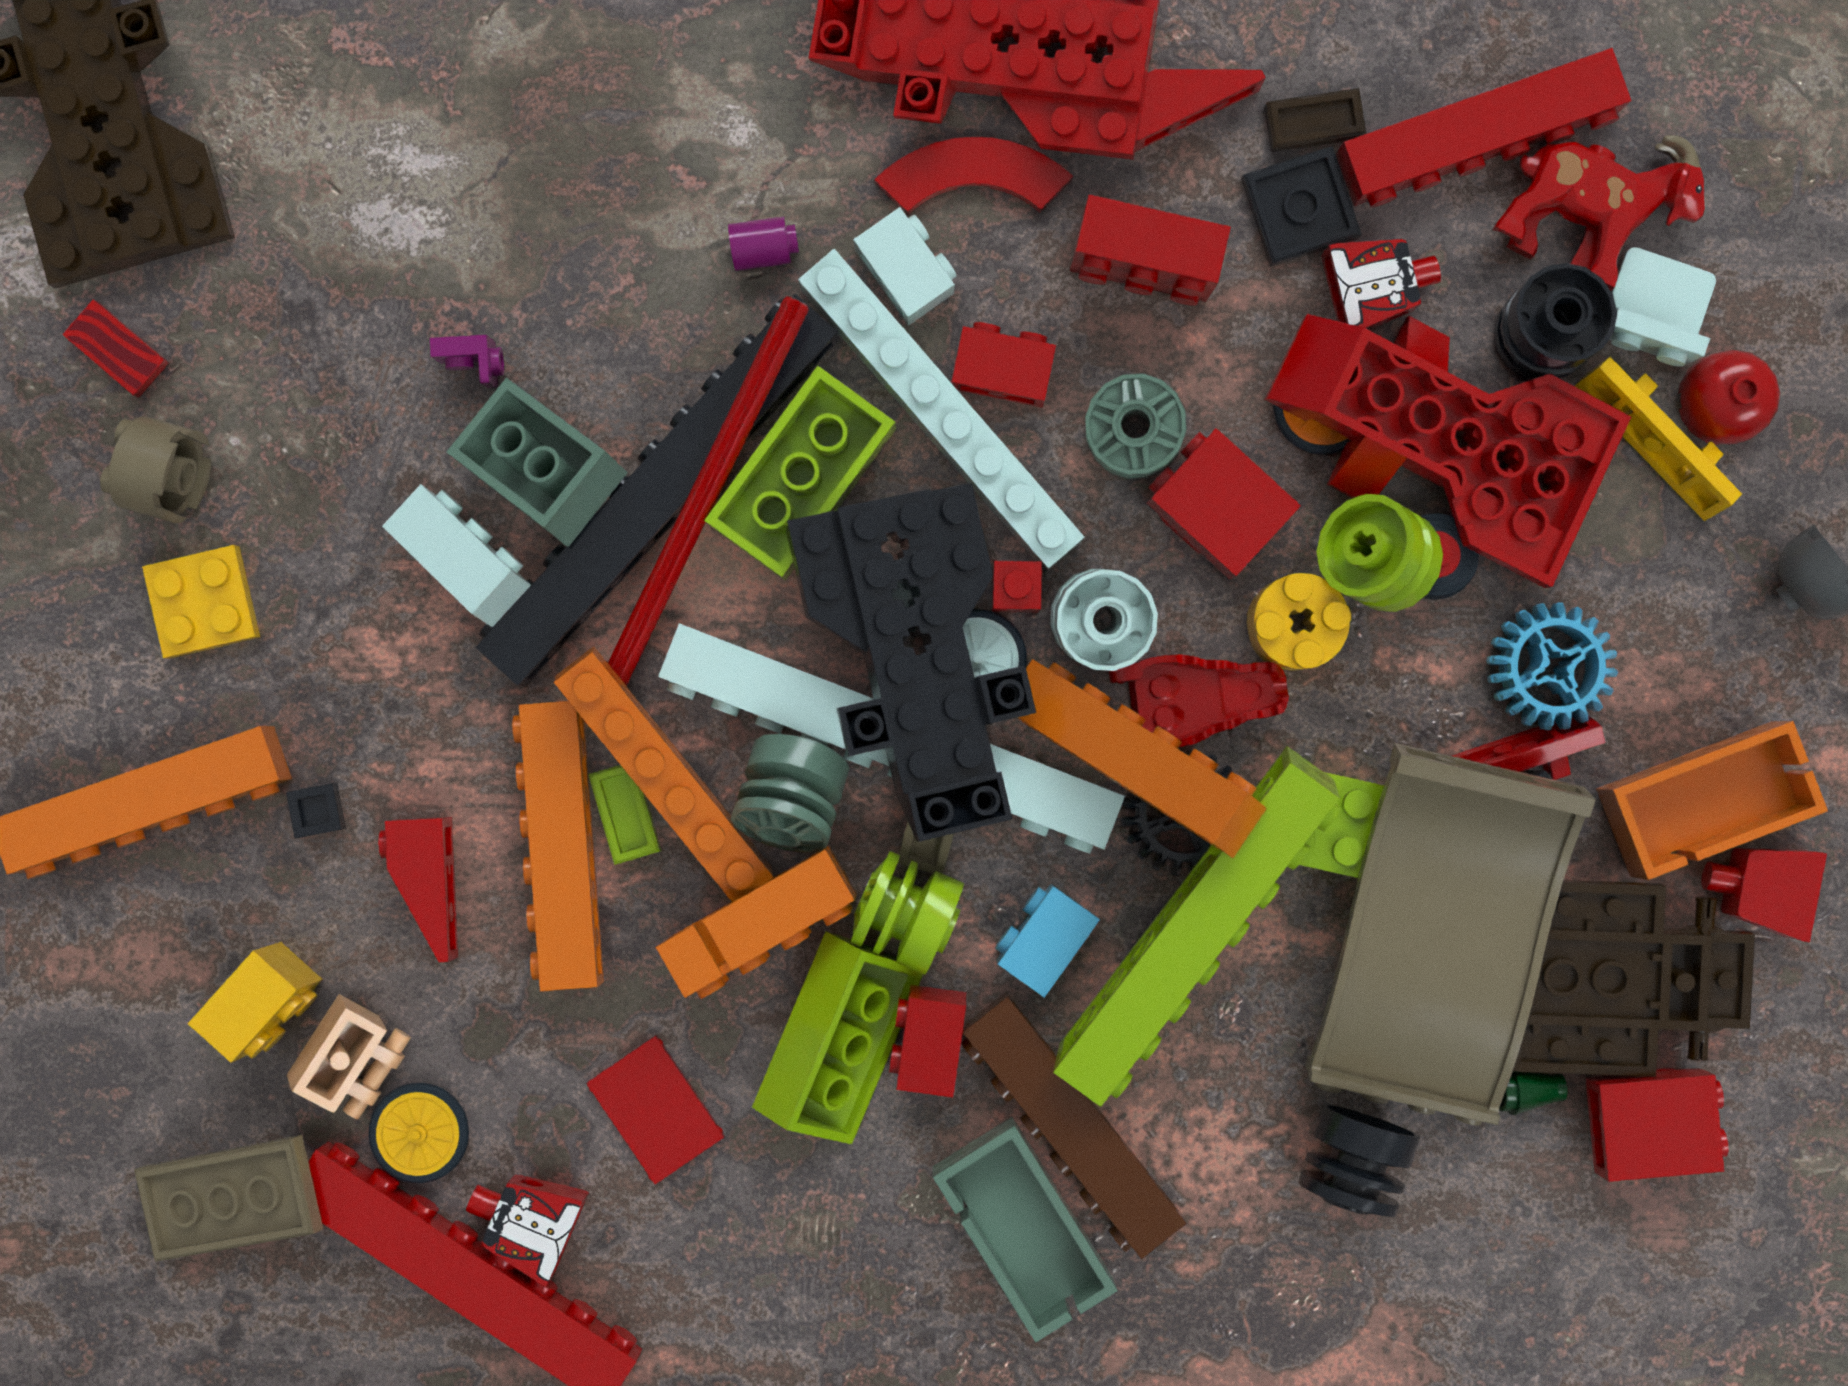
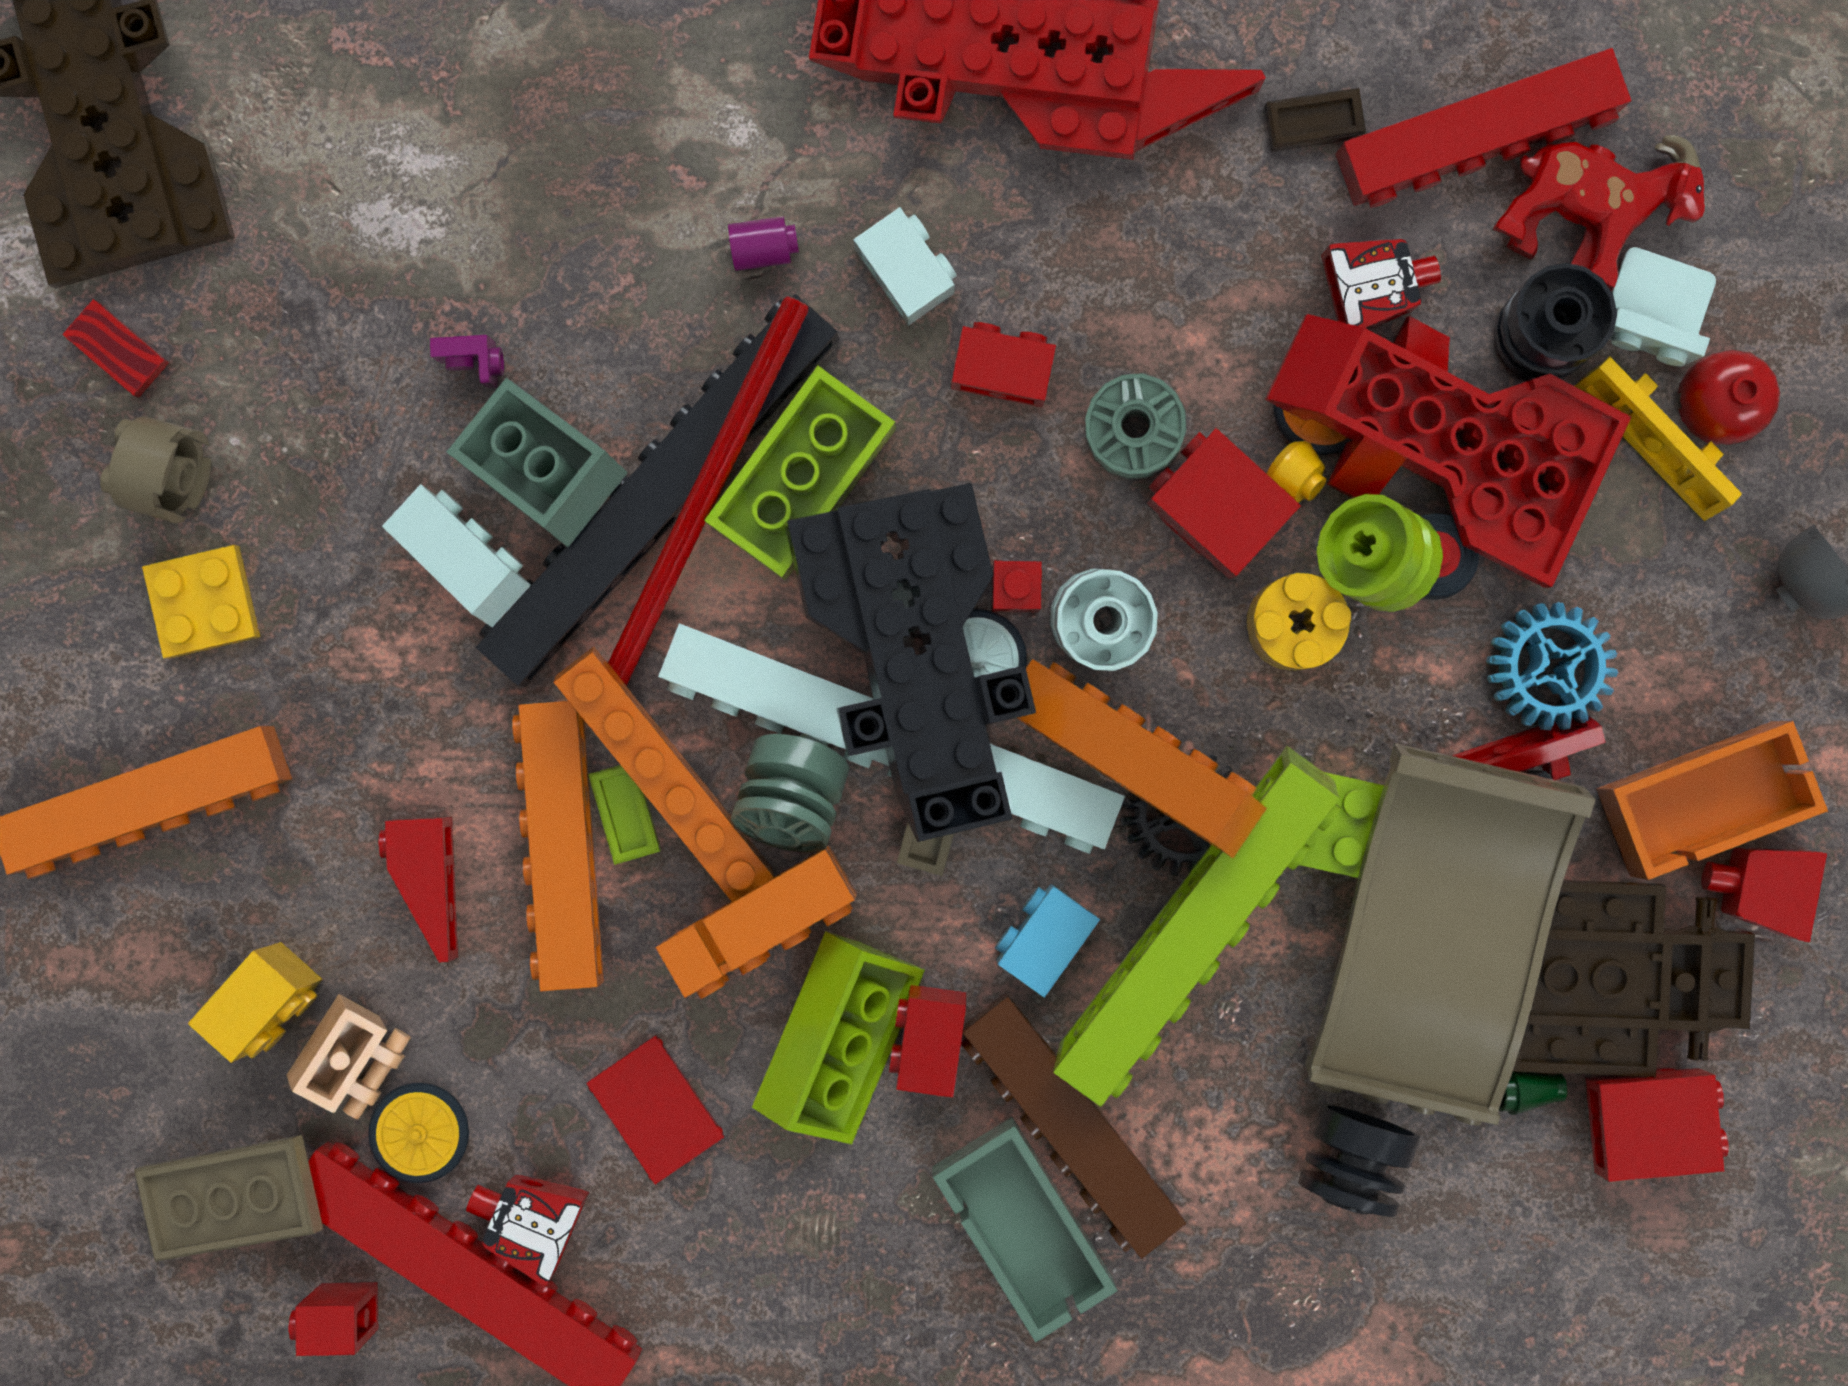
black plate [286,783,346,839] -> none
light aqua brick [798,249,1085,573] -> none
lime wheel [850,851,964,975] -> none
red tile [874,137,1073,215] -> none
red brick [1070,194,1231,306] -> none
red animal [1109,654,1289,747] -> none
black tile [1241,146,1362,267] -> none
none -> red brick [288,1282,379,1356]
none -> yellow cone [1266,441,1326,503]

